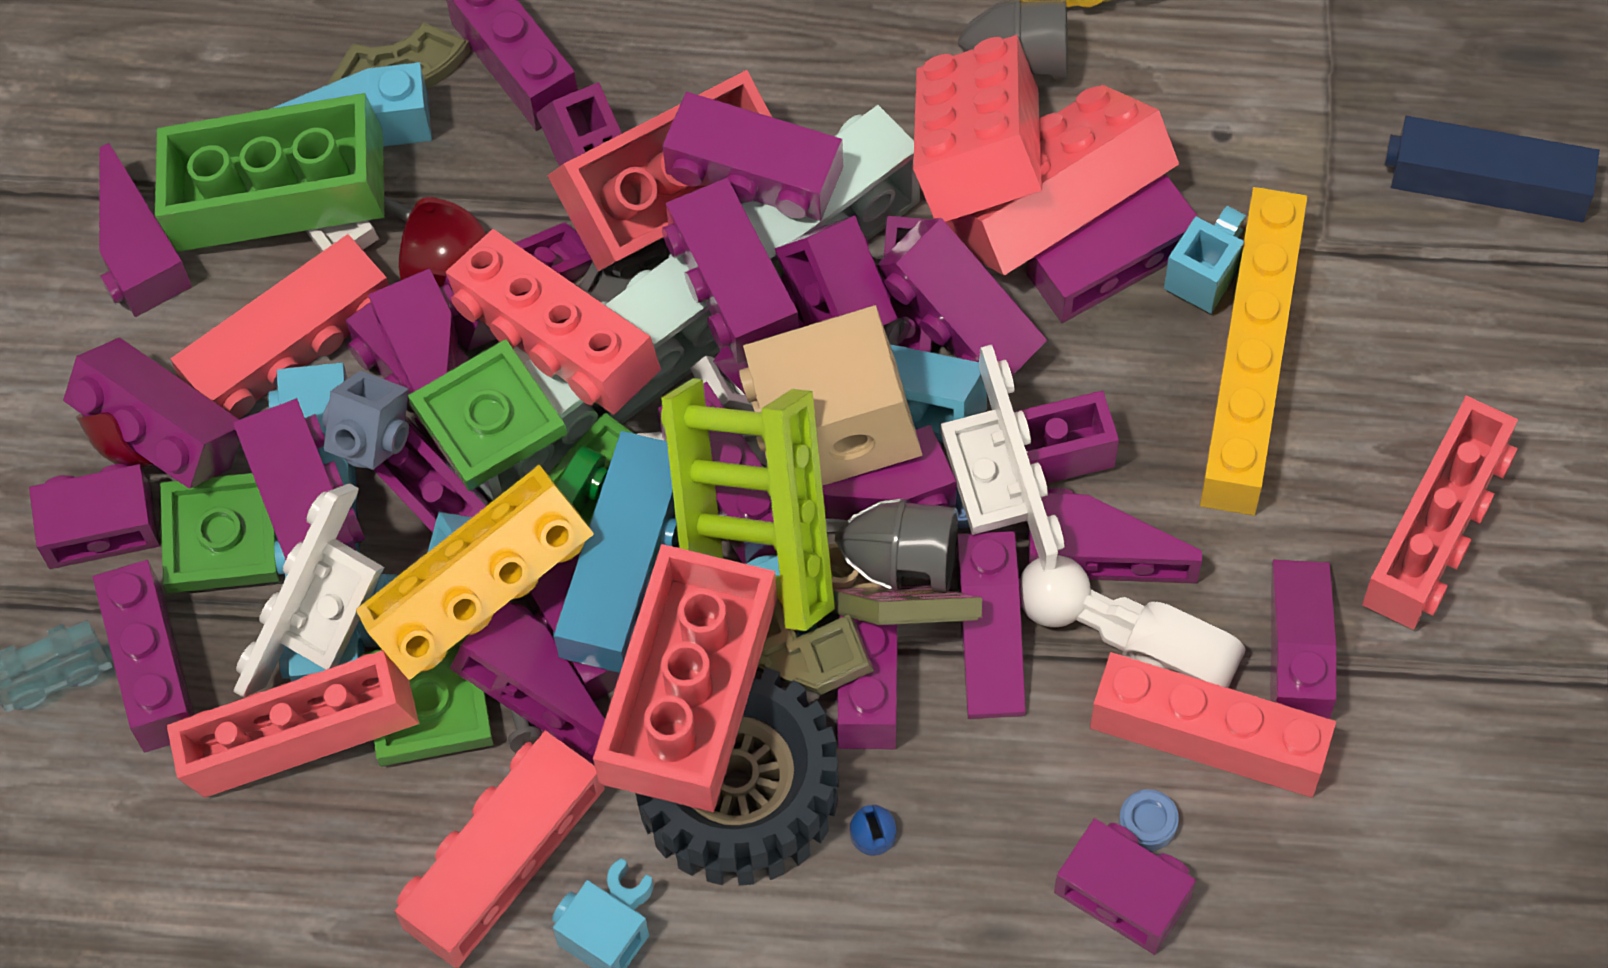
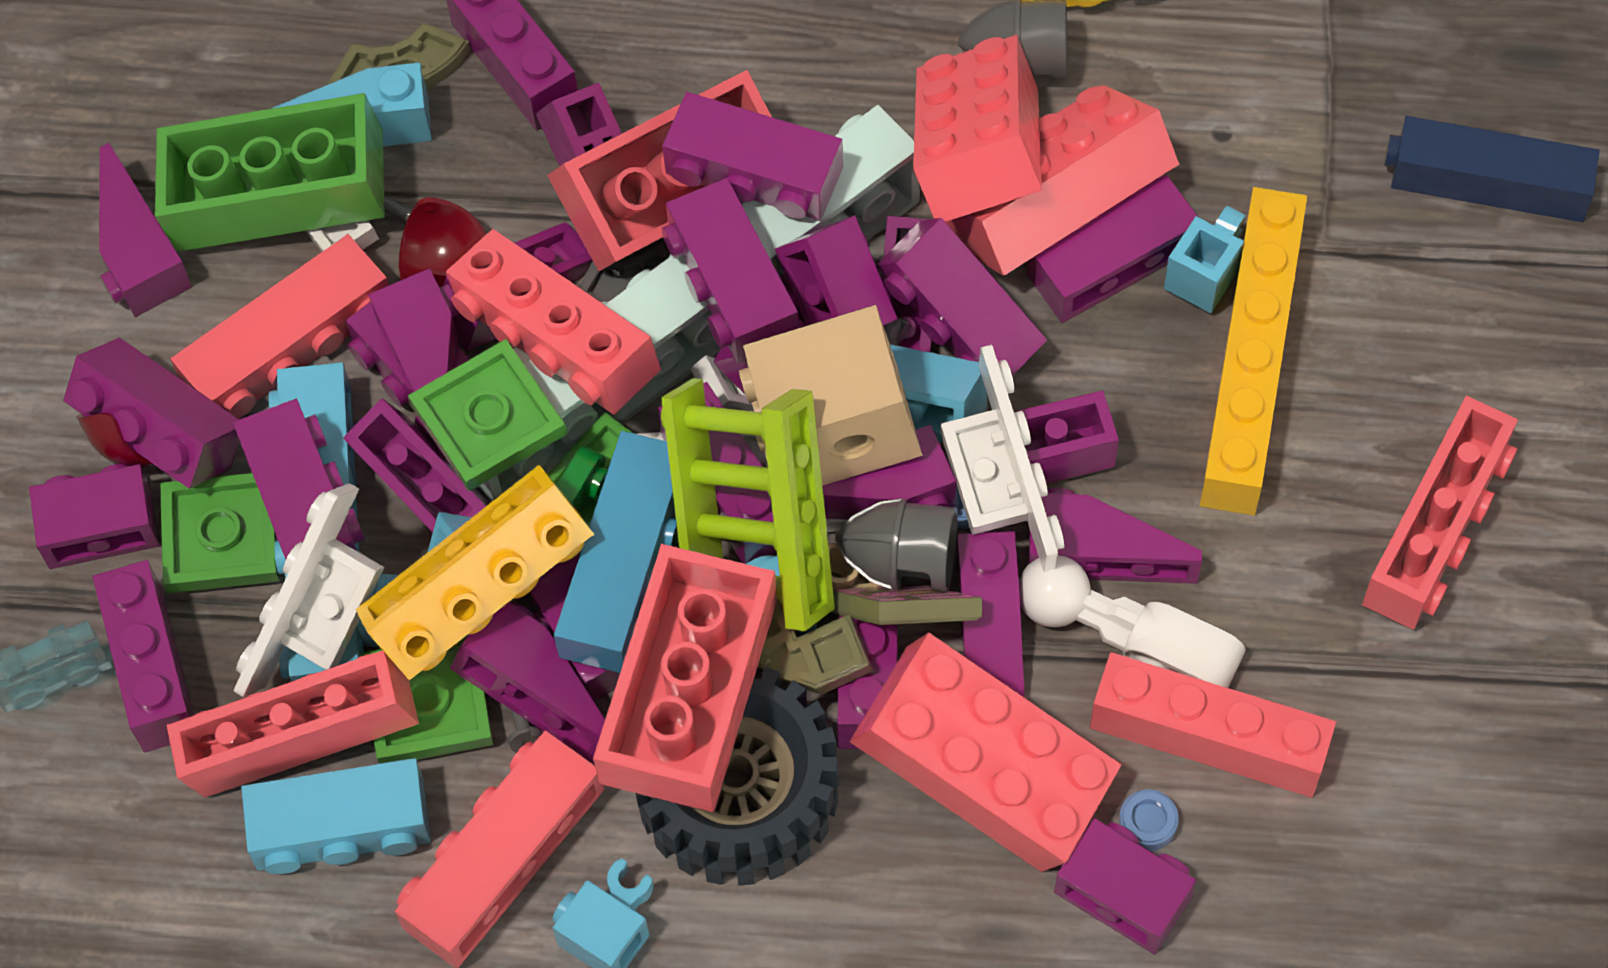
sand blue brick [322,370,409,470] -> none
blue hinge [850,805,897,856] -> none
magenta slope [1270,559,1336,719] -> none
none -> medium azure brick [241,758,431,874]
none -> coral brick [849,633,1122,872]

